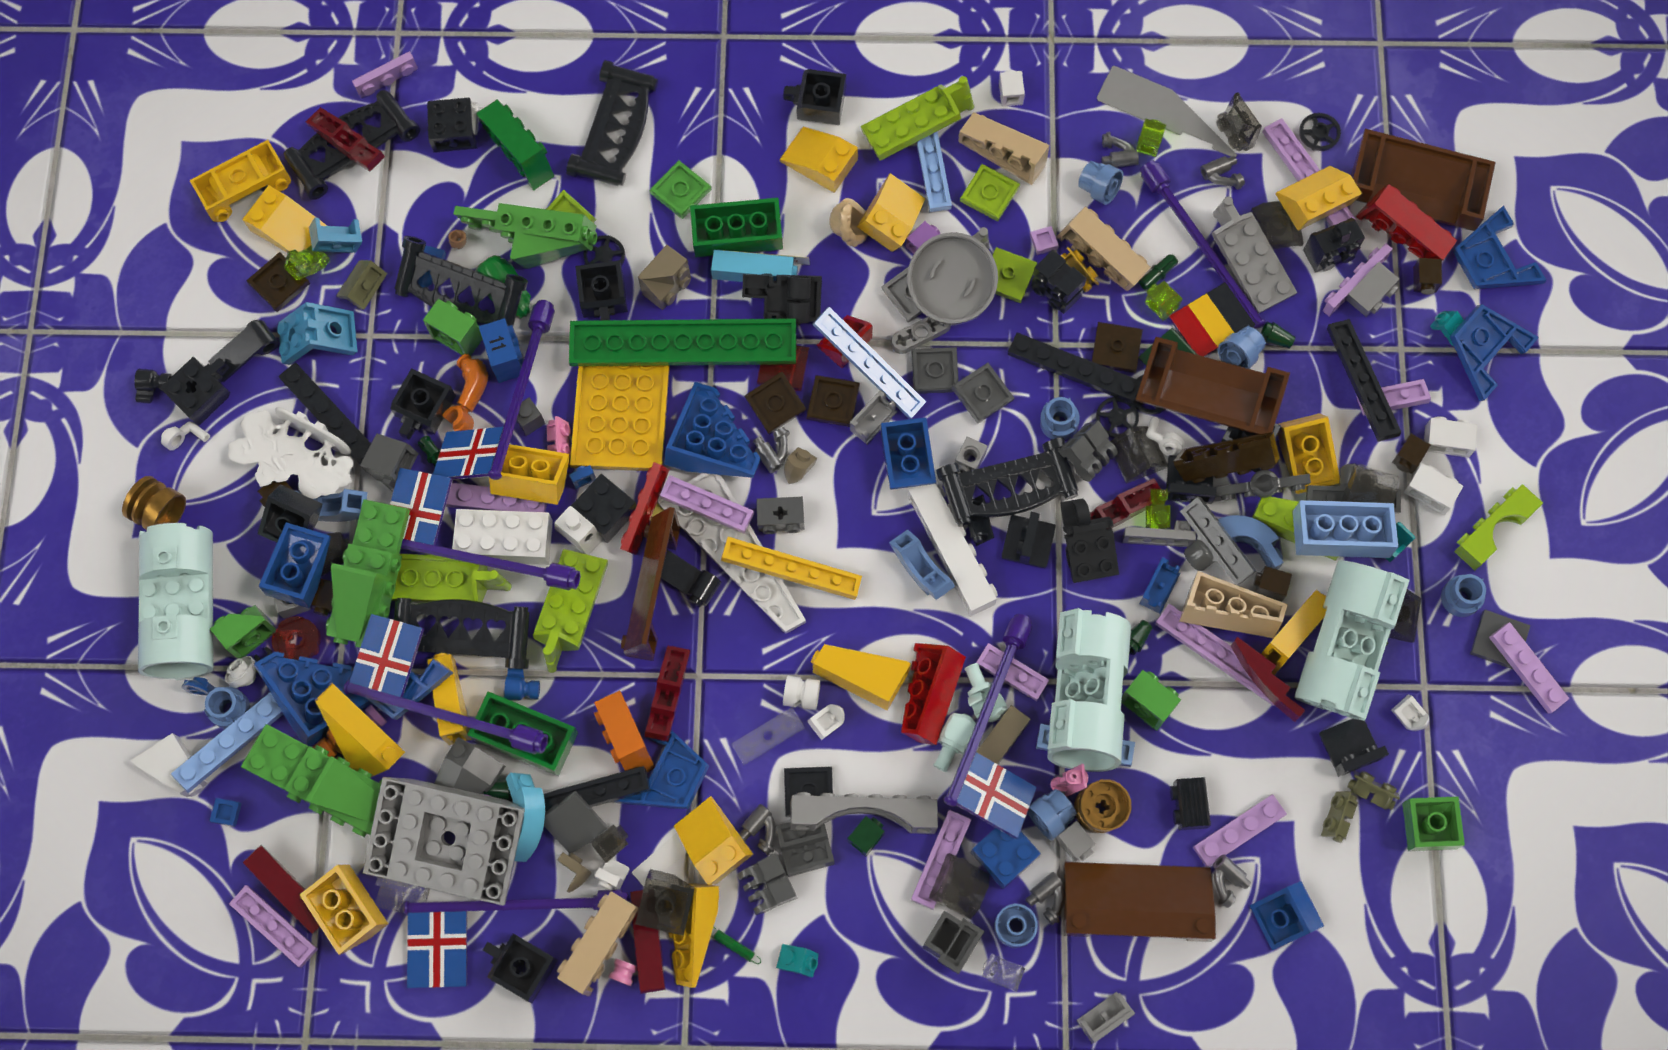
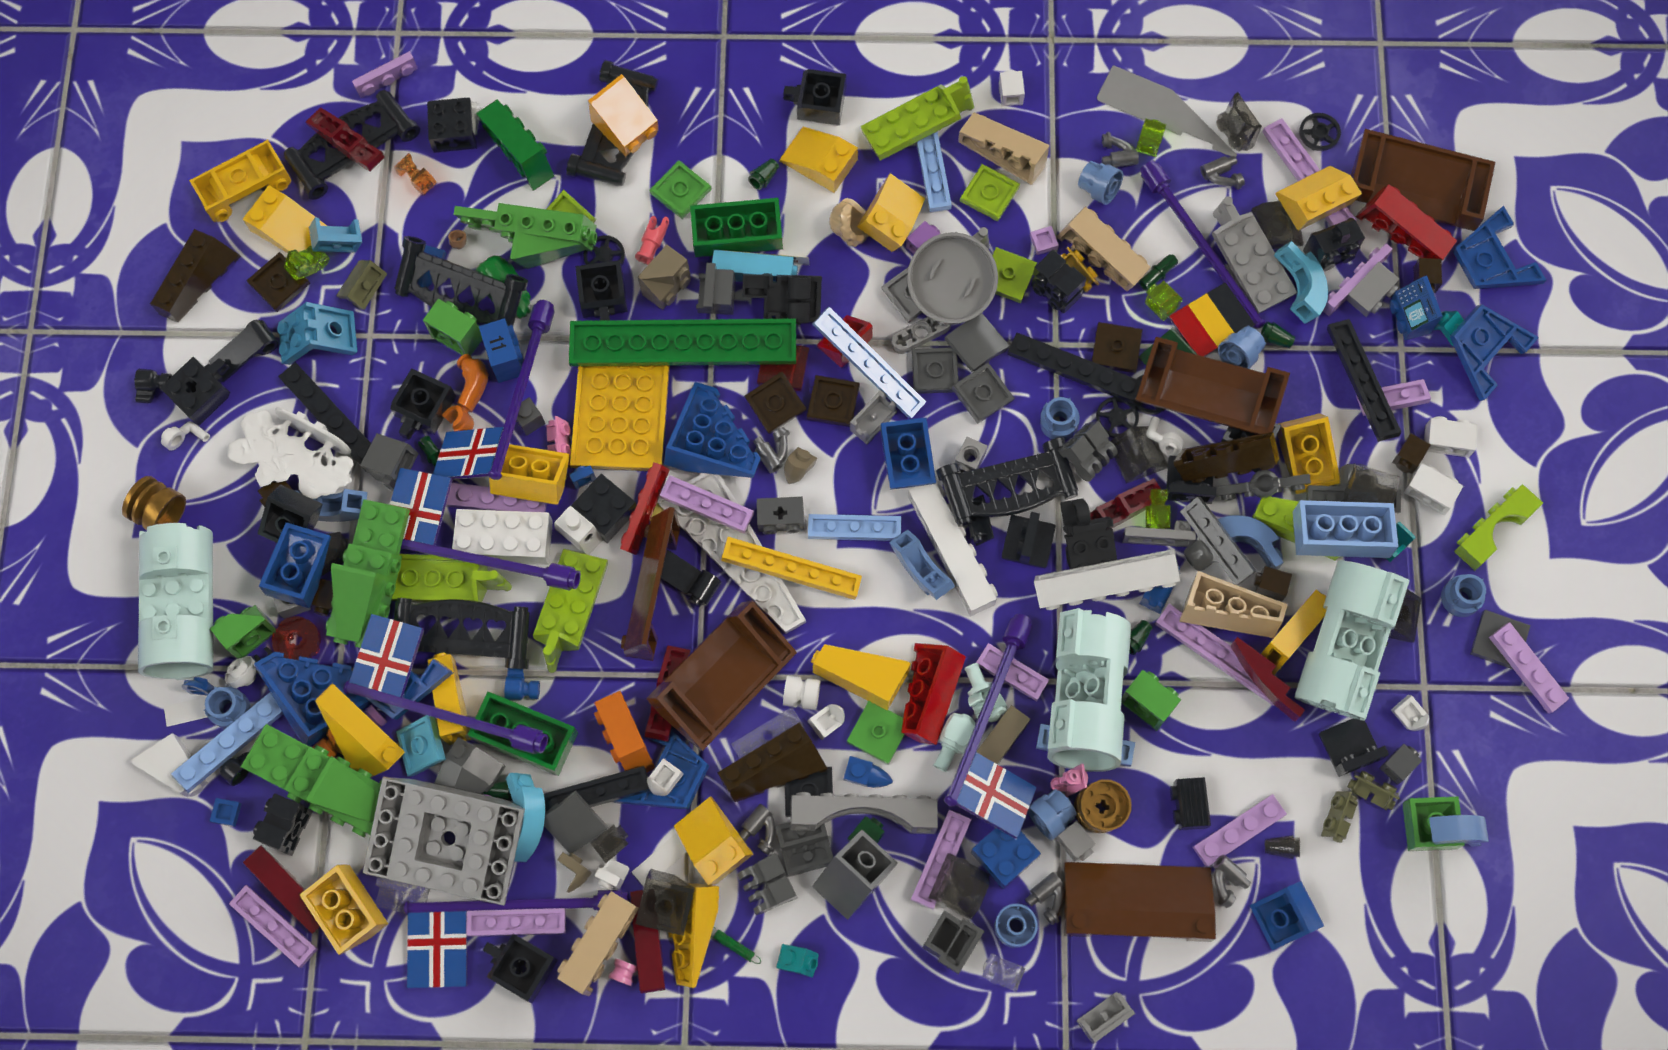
none -> dark brown wedge [150,229,241,322]
none -> white sticker [164,696,208,727]
none -> black piece [219,752,249,786]
none -> black brick [253,793,313,856]
none -> clear orange leg [394,153,437,195]
none -> medium azure plate [396,715,446,776]
none -> lavender plate [466,908,566,937]
none -> slope [588,74,658,157]
none -> coral piece [635,216,669,265]
none -> reddish brown slope [646,600,797,751]
none -> white plate [647,758,683,796]
none -> dark grey plate [696,263,736,315]
none -> dark brown wedge [717,722,828,802]
none -> dark green cone [748,159,779,190]
none -> light blue plate [808,514,901,541]
none -> dark grey slope [812,830,898,920]
none -> blue plate [843,756,893,788]
none -> bright green plate [847,701,905,765]
none -> dark grey slope [944,313,1010,372]
none -> white brick [1034,549,1180,610]
none -> clear smoke cone [1265,835,1300,859]
none -> medium azure arch [1274,241,1328,324]
none -> dark grey brick [1380,744,1422,785]
none -> blue slope [1389,276,1443,340]
none -> medium blue arch [1429,815,1489,847]

